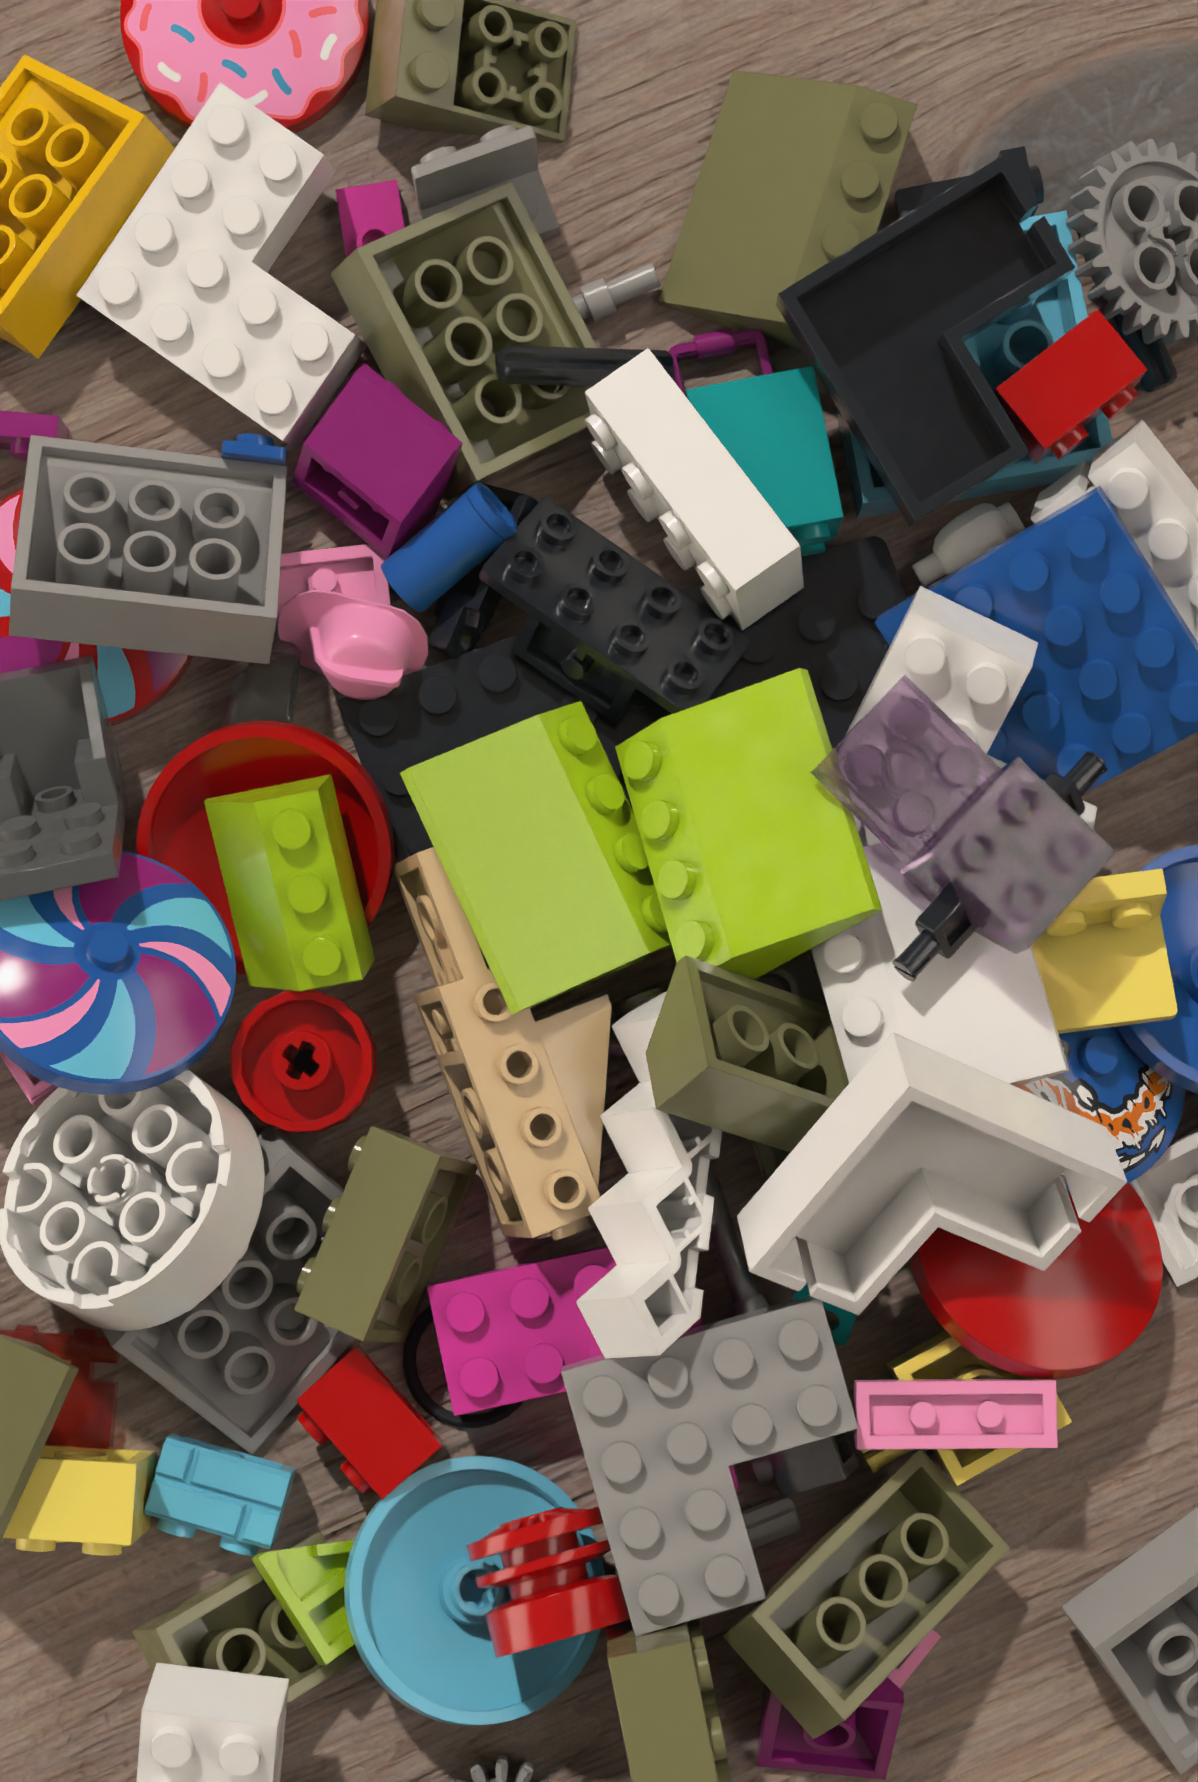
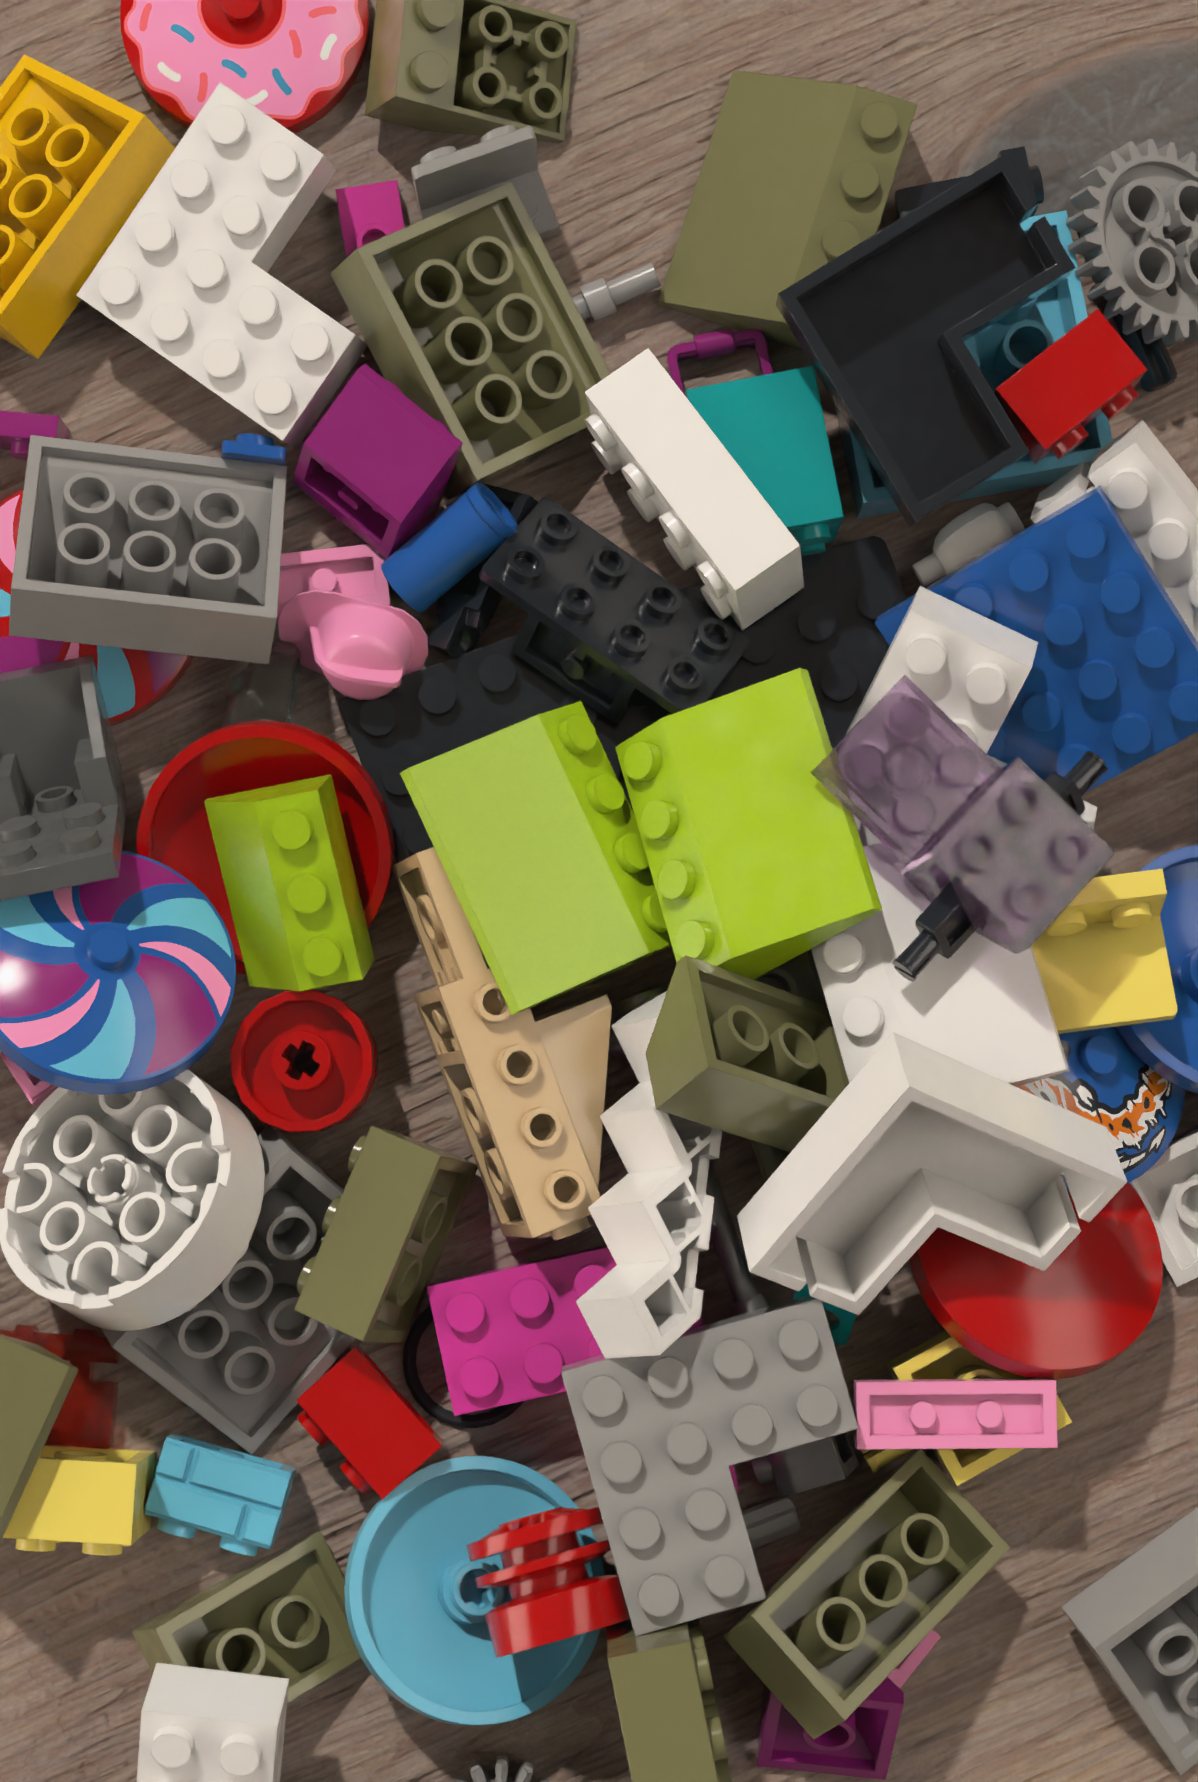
lime wing [251,1540,354,1666] -> none
black axle [495,345,675,386] -> none

